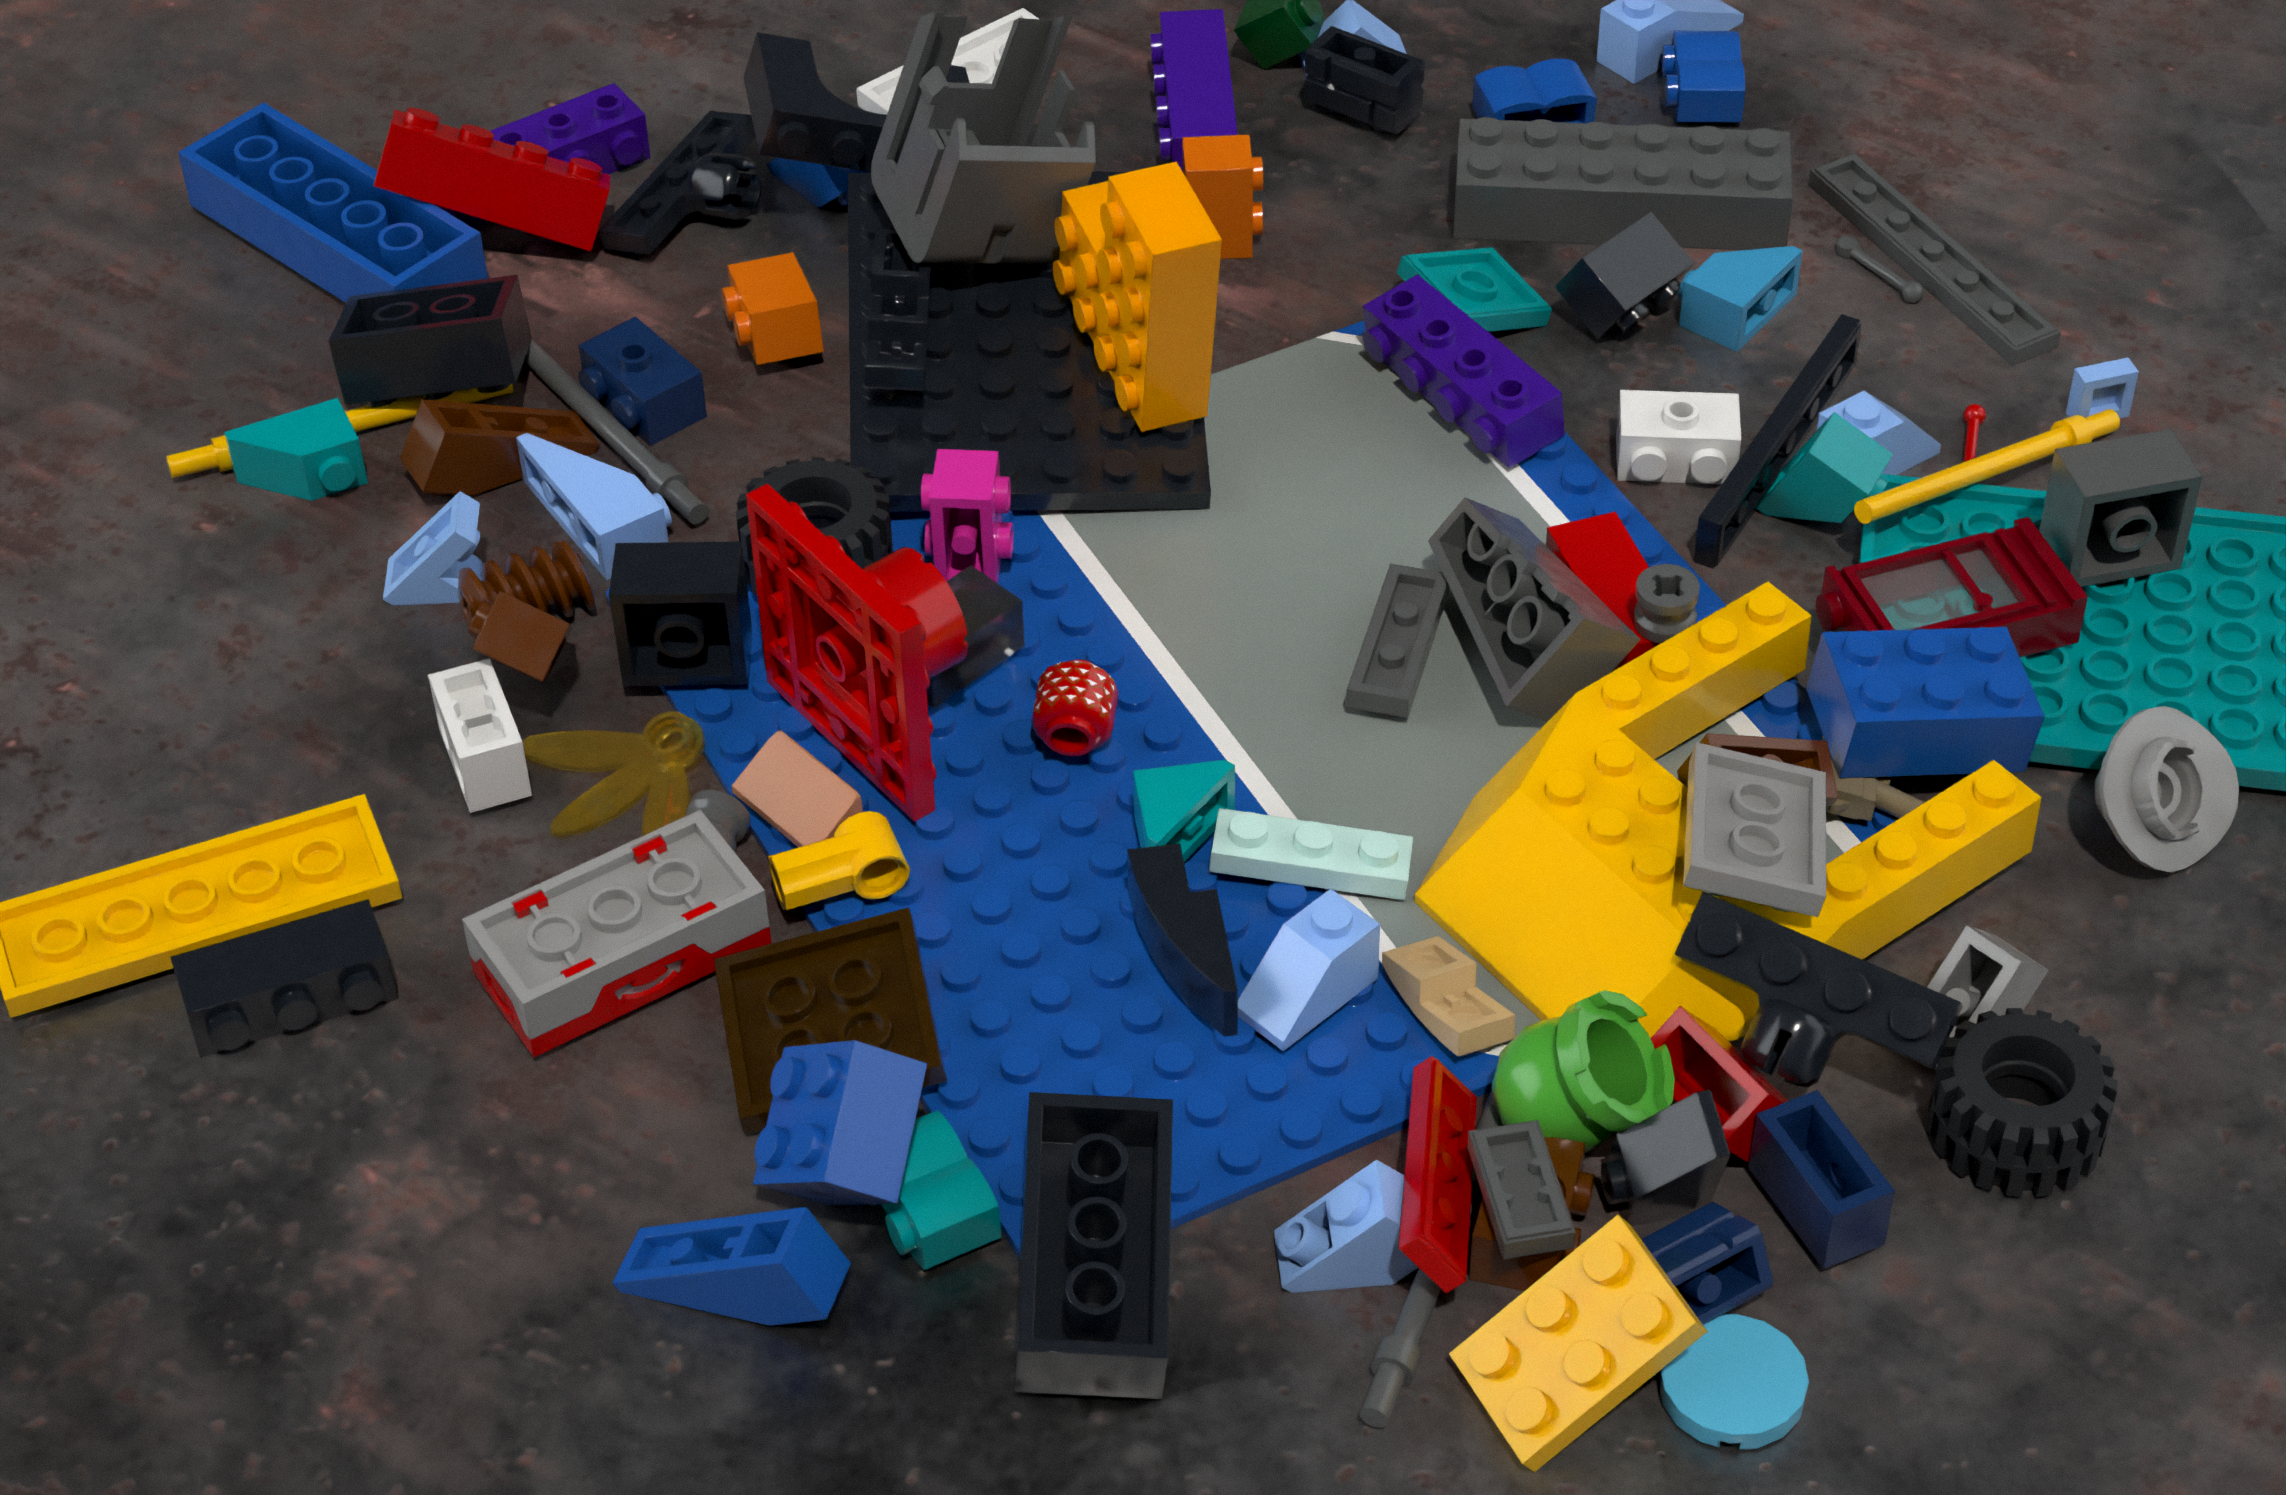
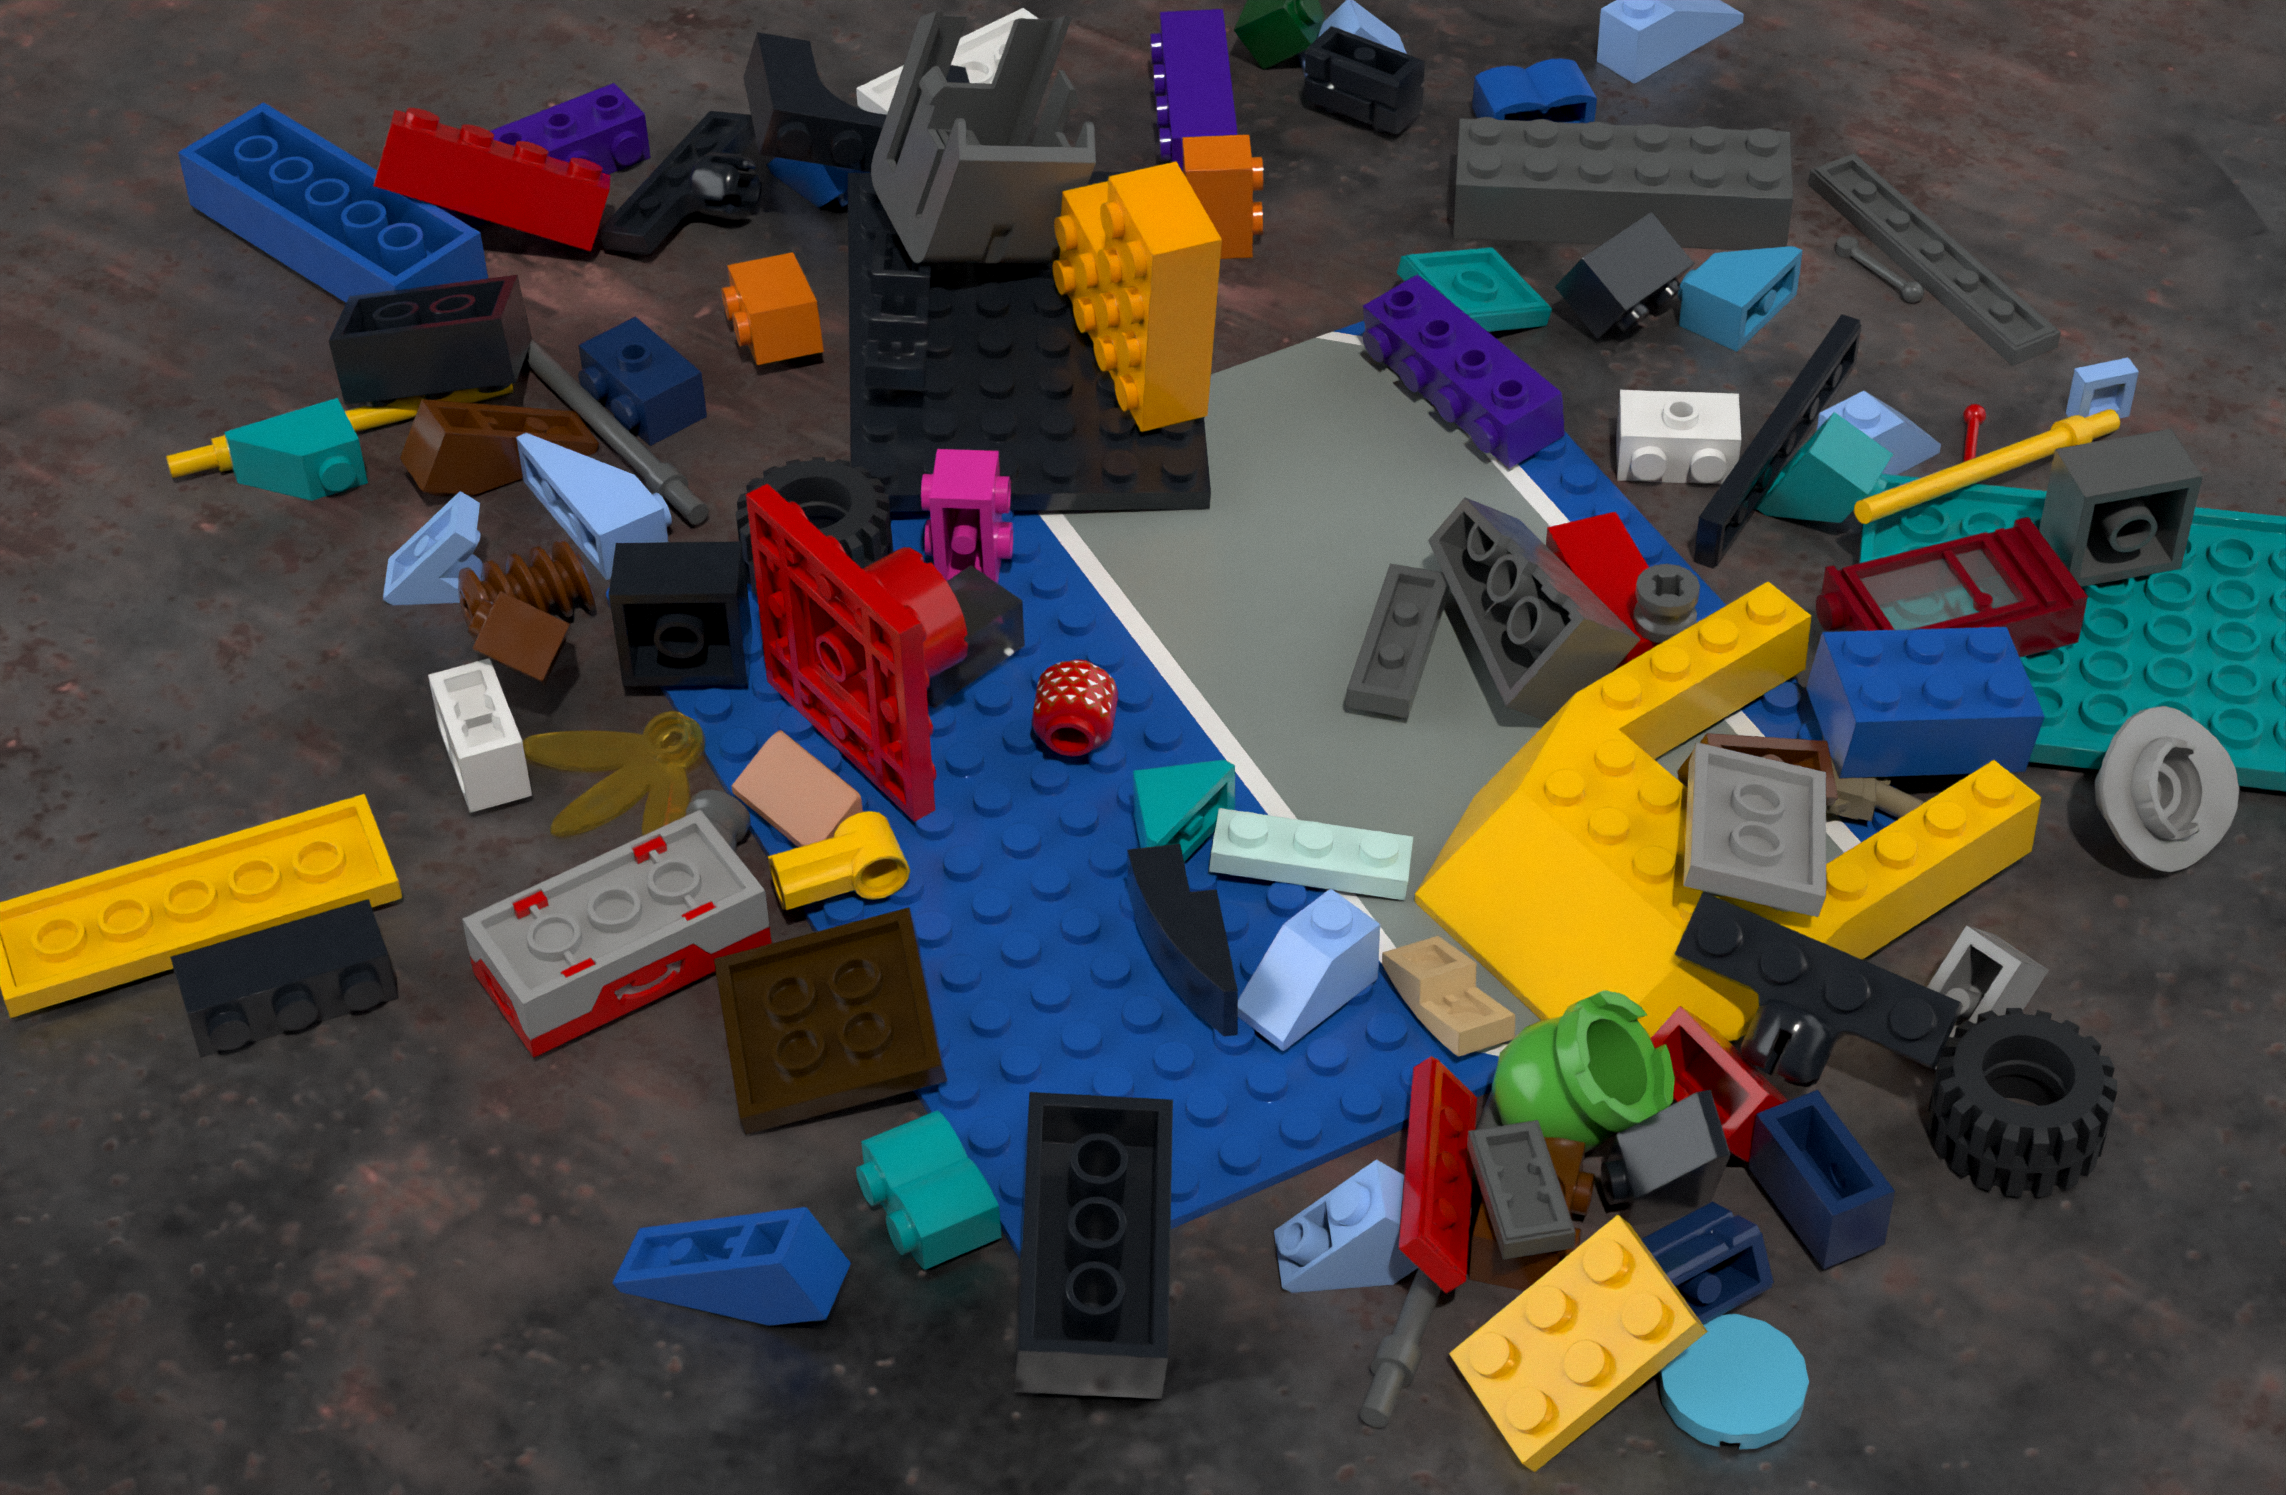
blue brick [753,1040,927,1205] -> none
blue brick [1662,30,1745,122] -> none

